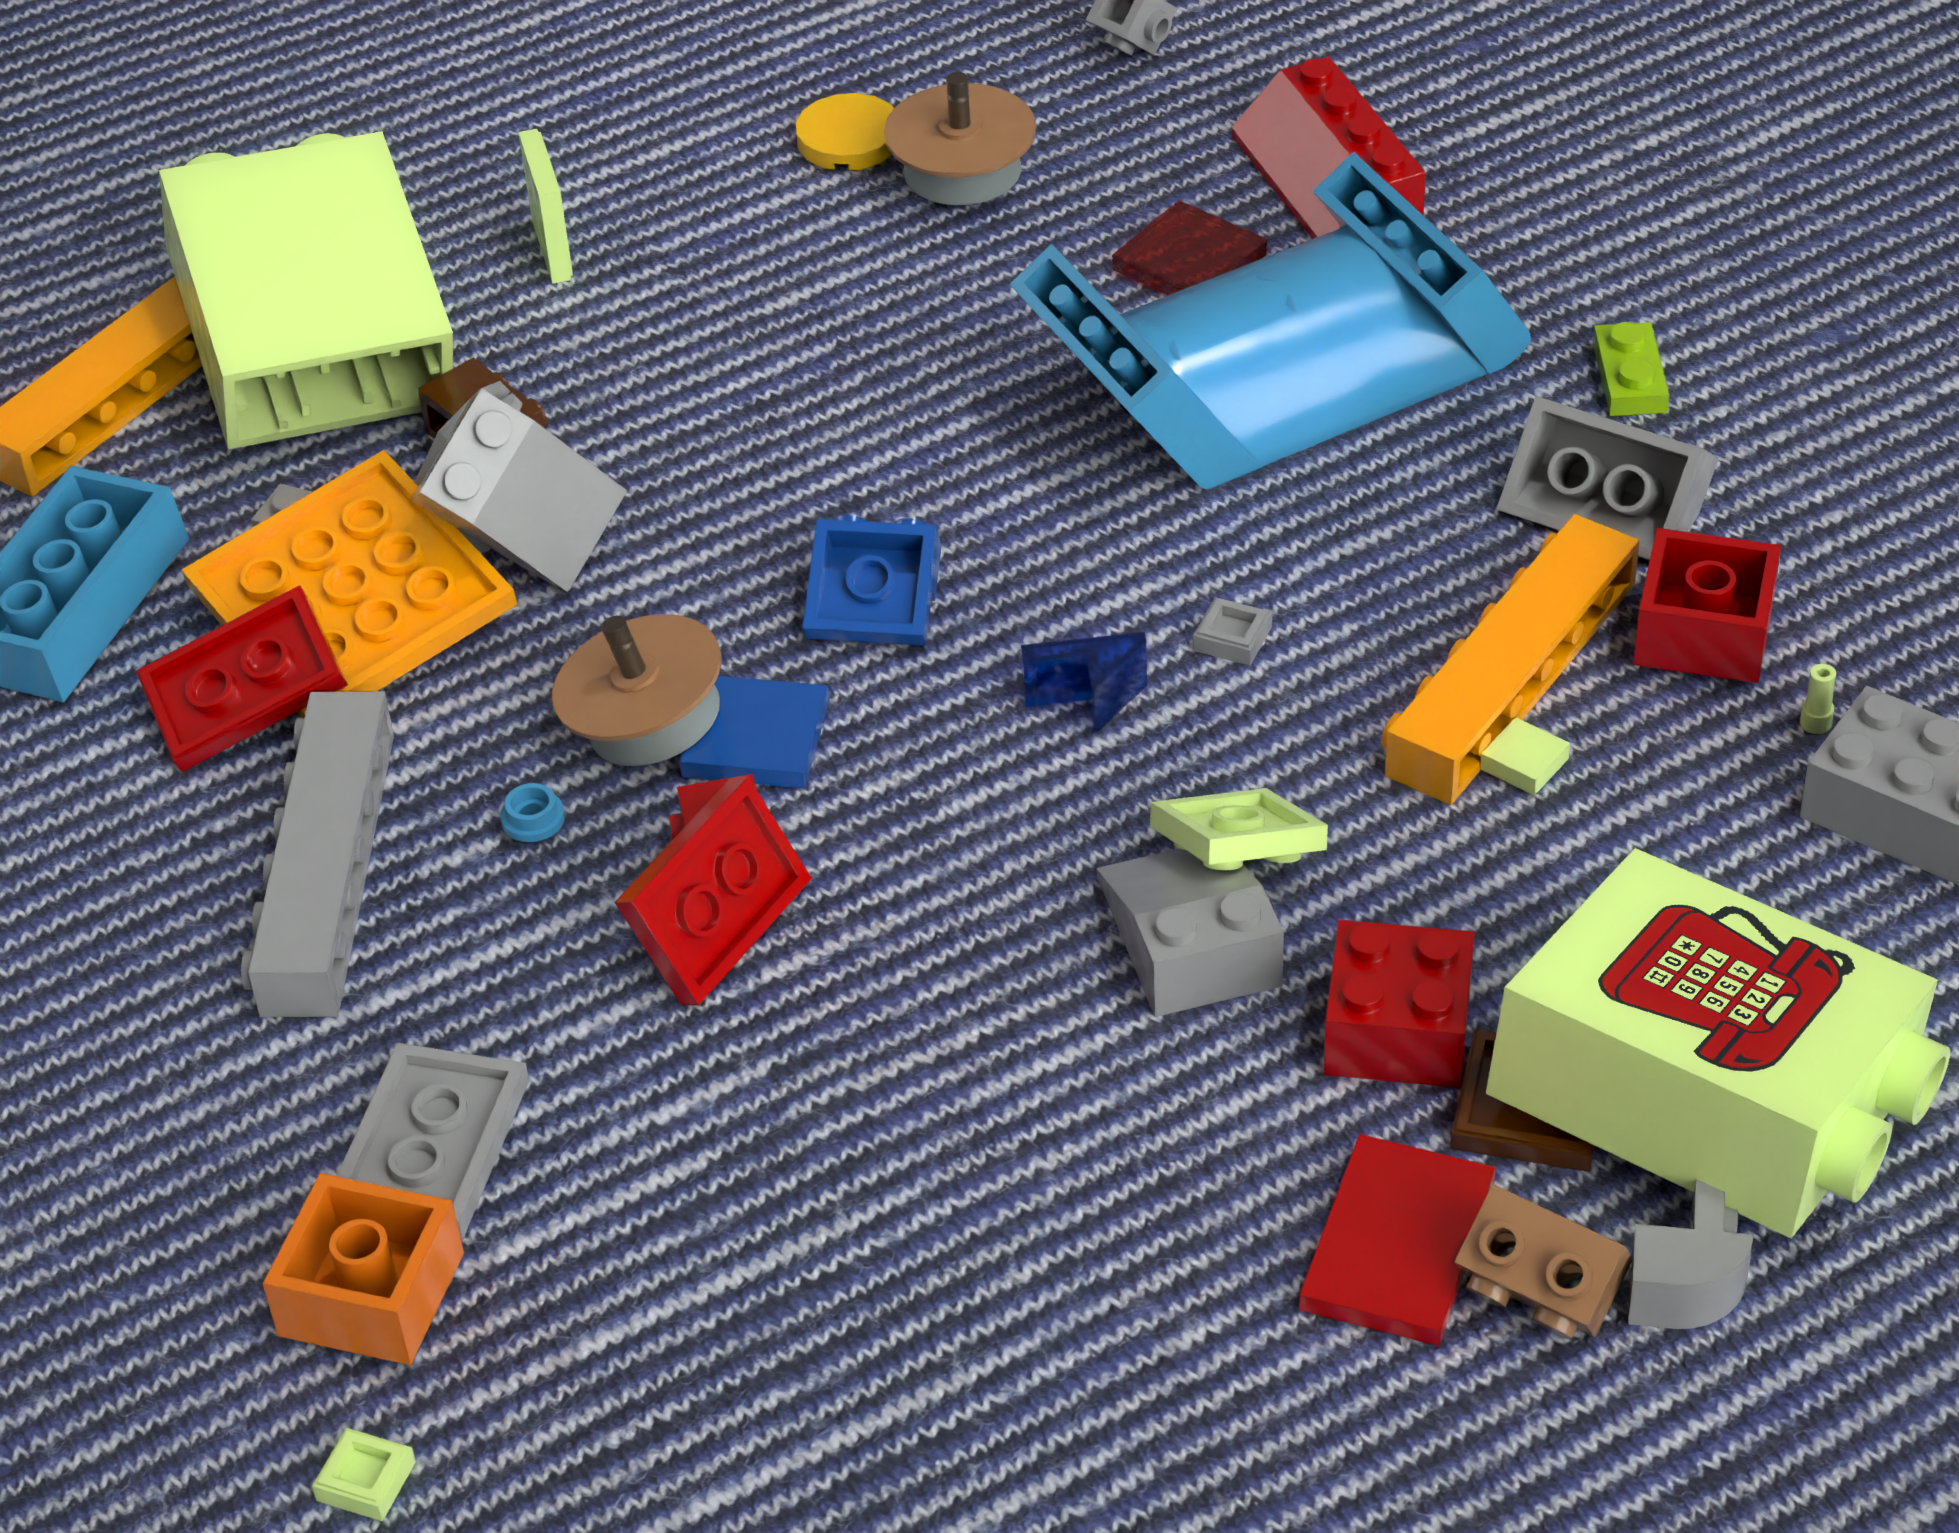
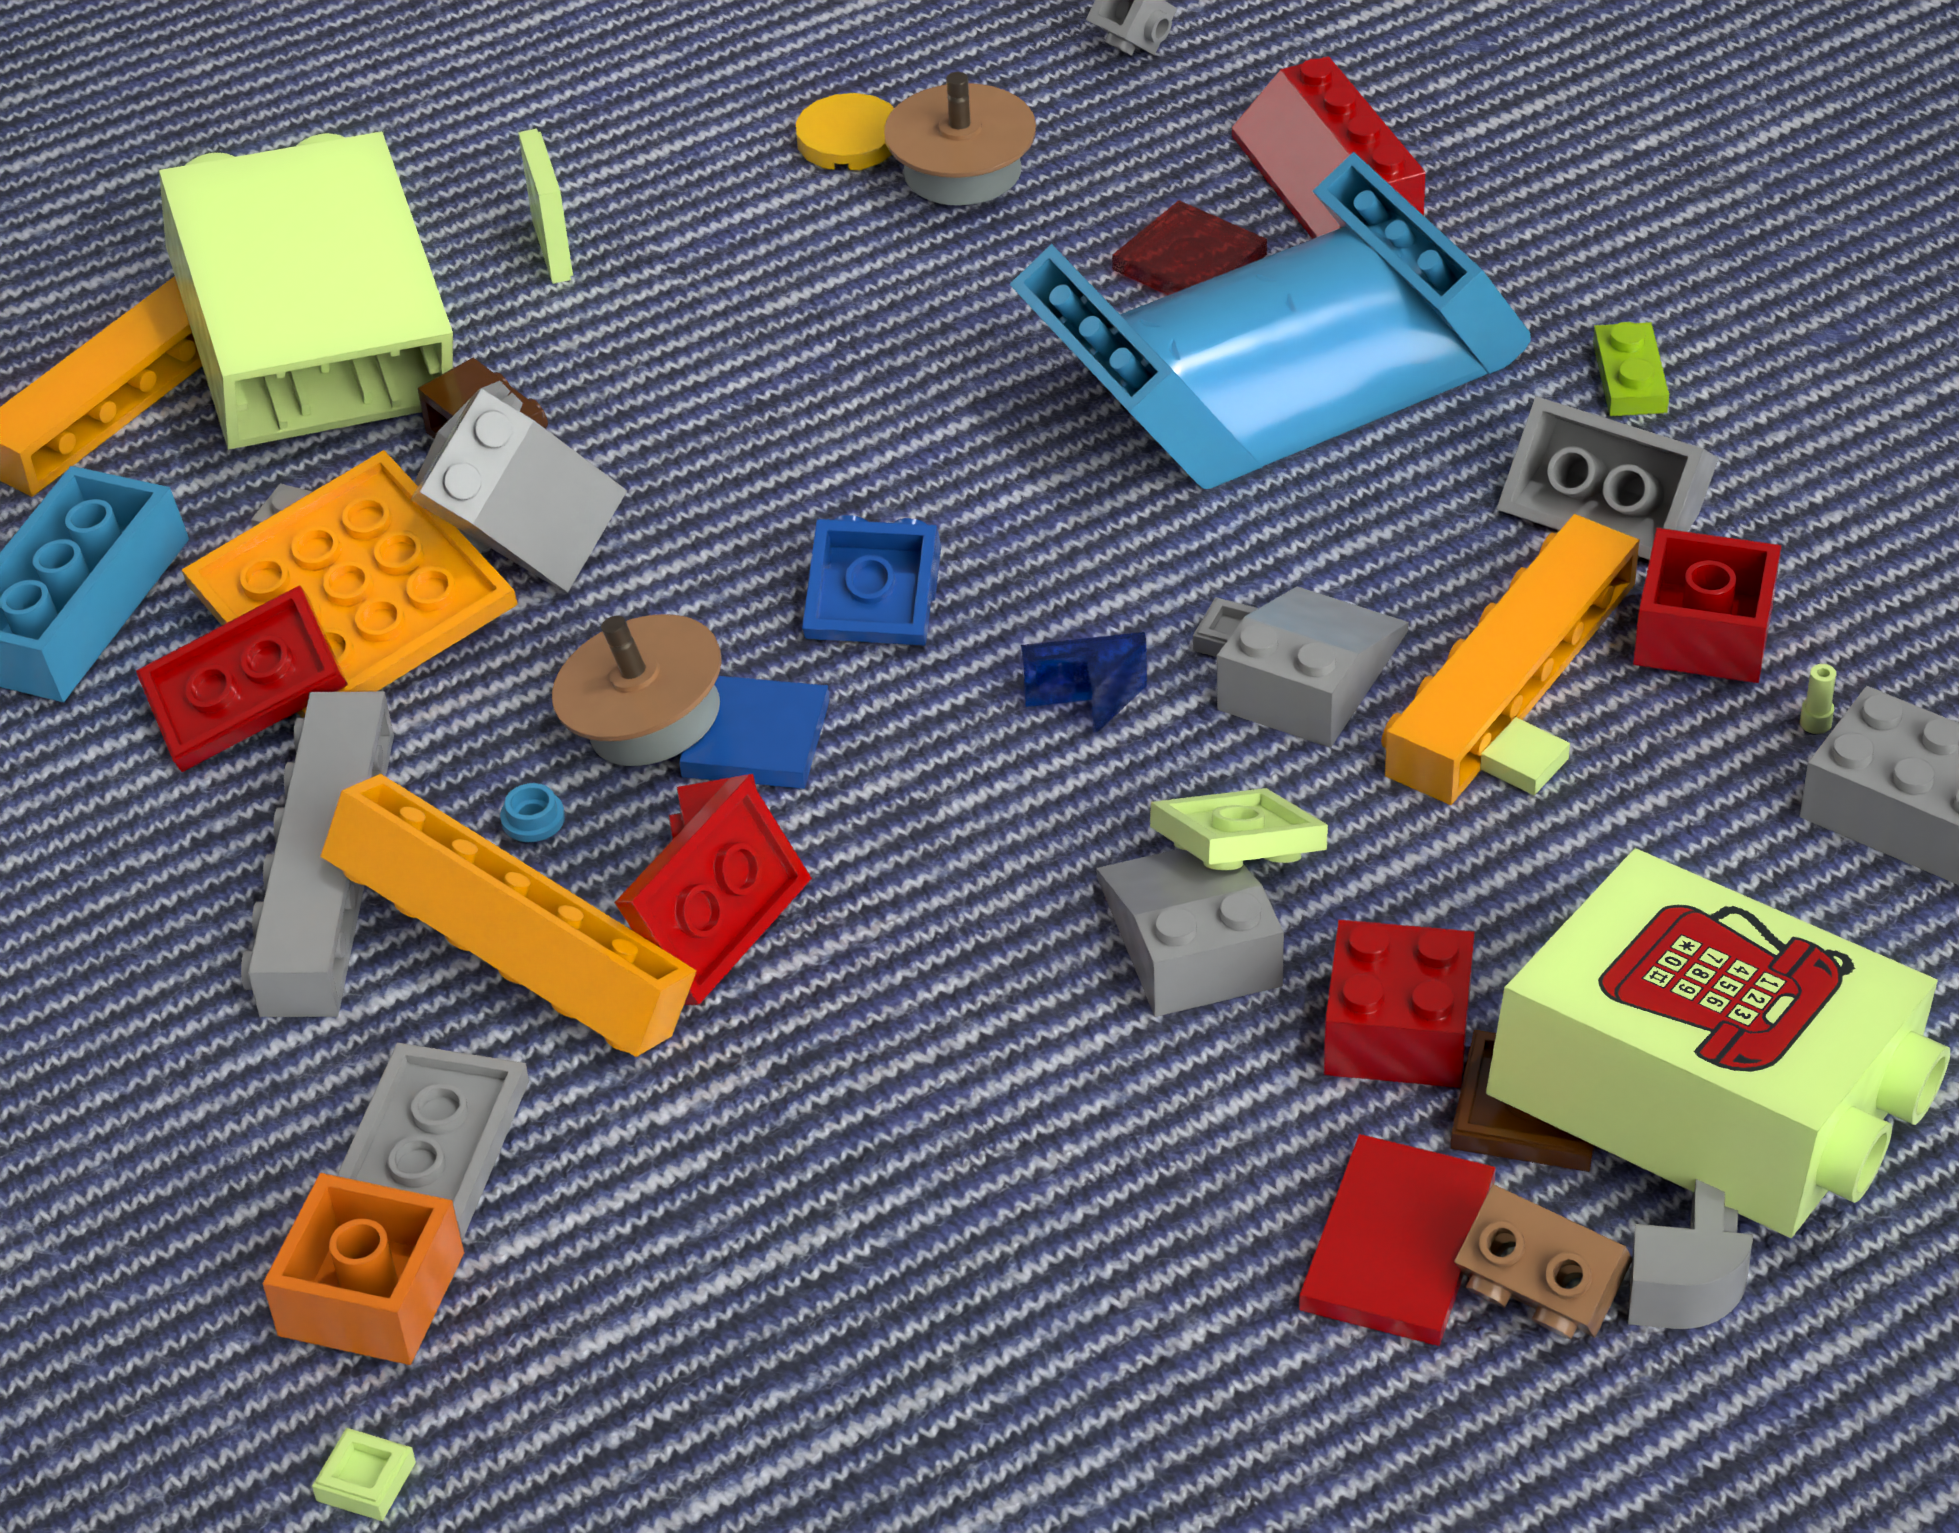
none -> light orange brick [320,774,697,1057]
none -> light grey slope [1217,586,1409,748]

